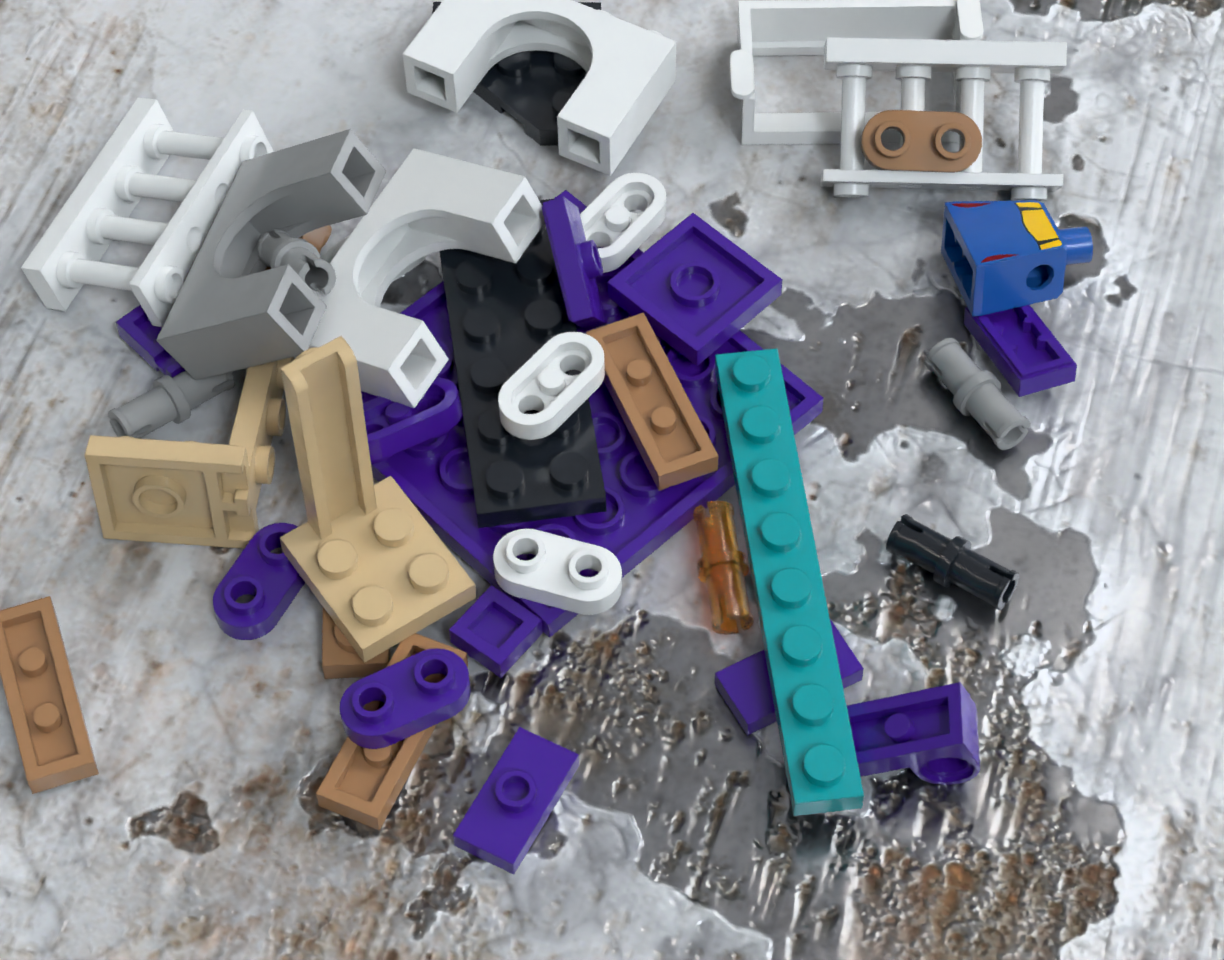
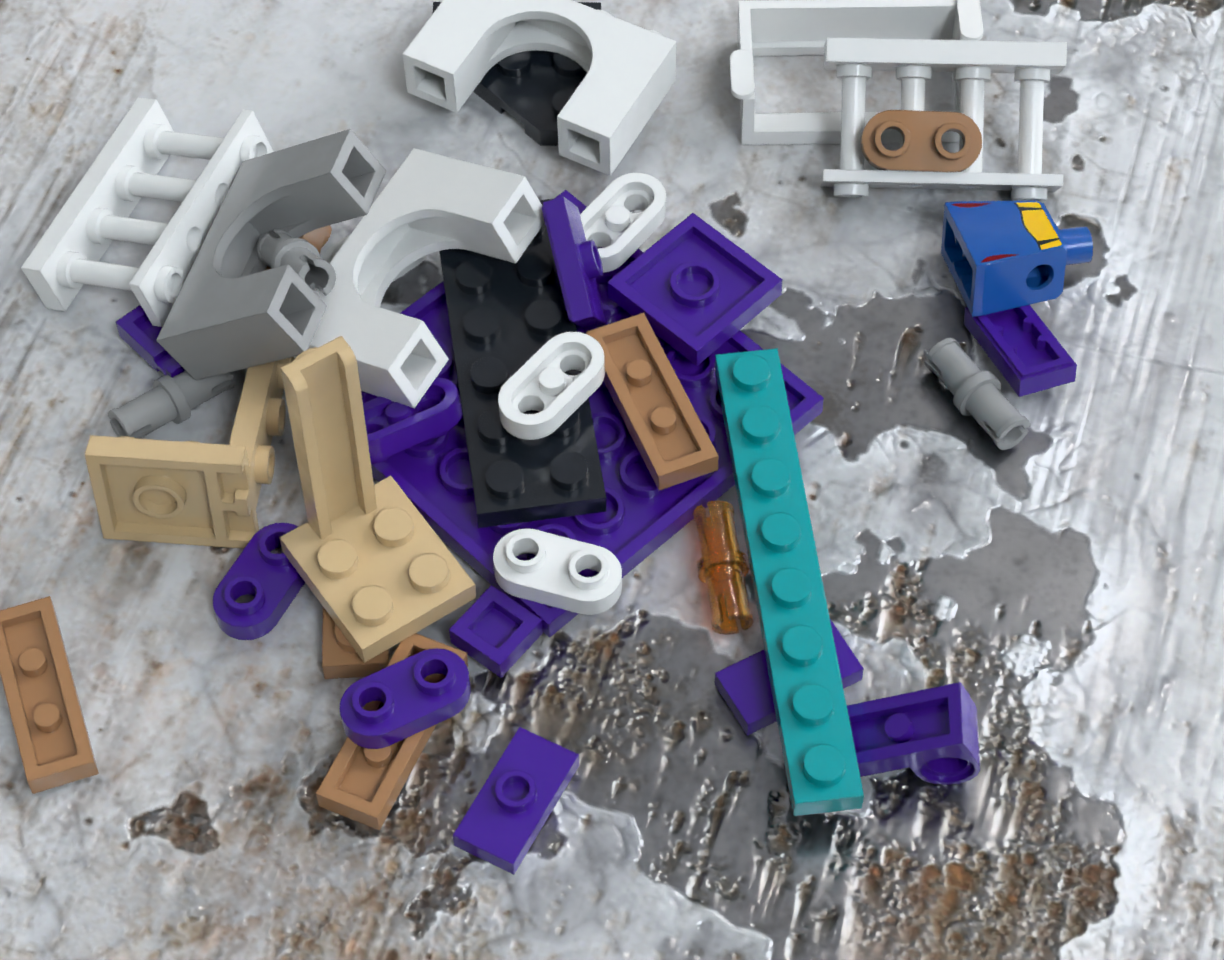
black pin [886,514,1020,610] -> none

